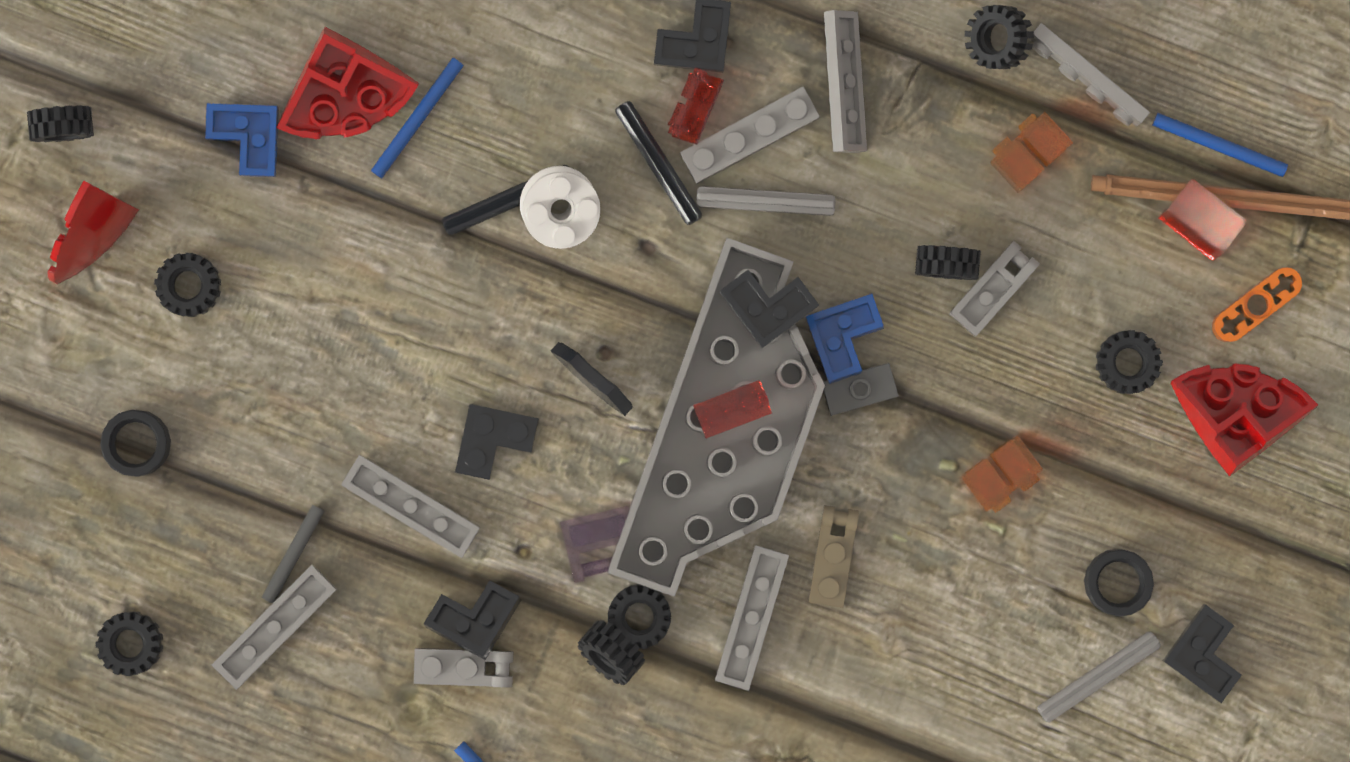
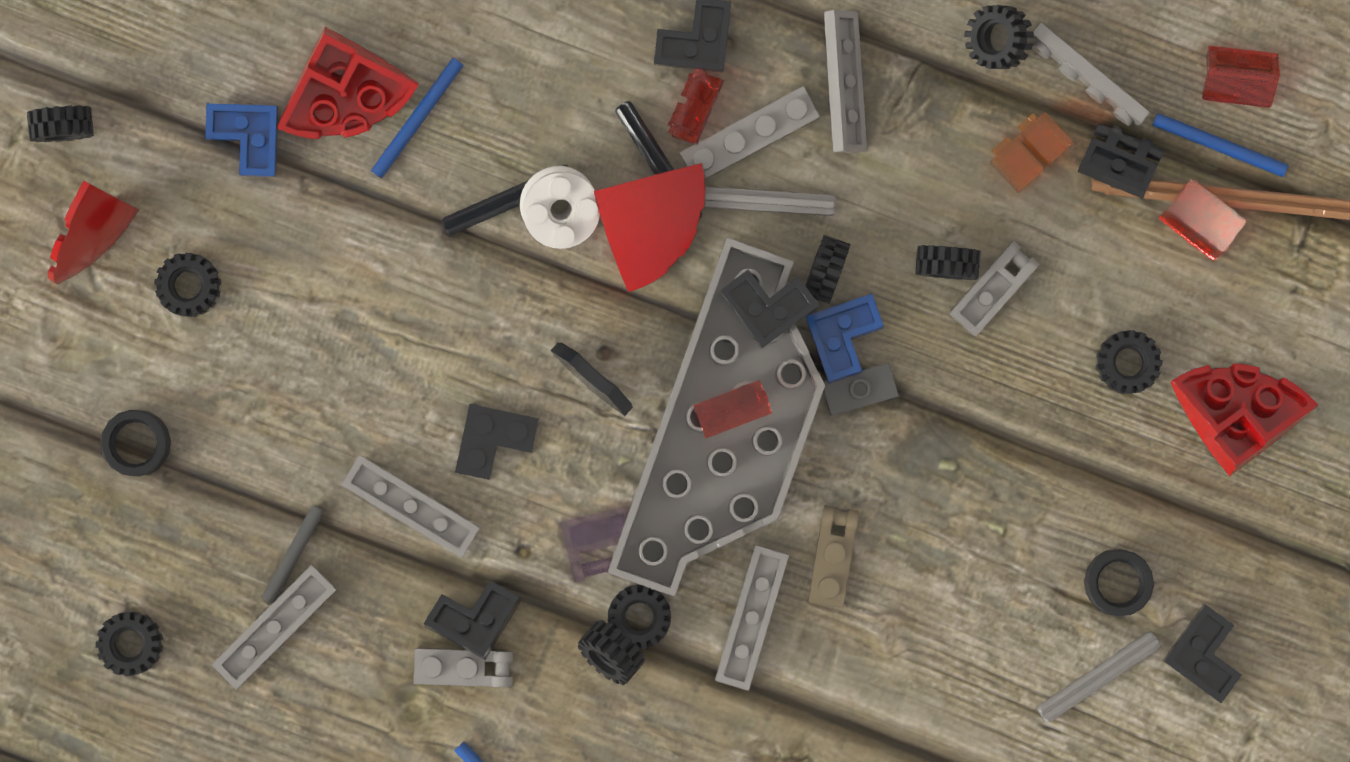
clear orange piece [958,435,1043,513] -> none
orange beam [1212,267,1302,342] -> none
none -> red brick [593,163,706,292]
none -> black tyre [805,235,850,304]
none -> black plate [1078,123,1164,199]
none -> clear red panel [1202,45,1280,108]

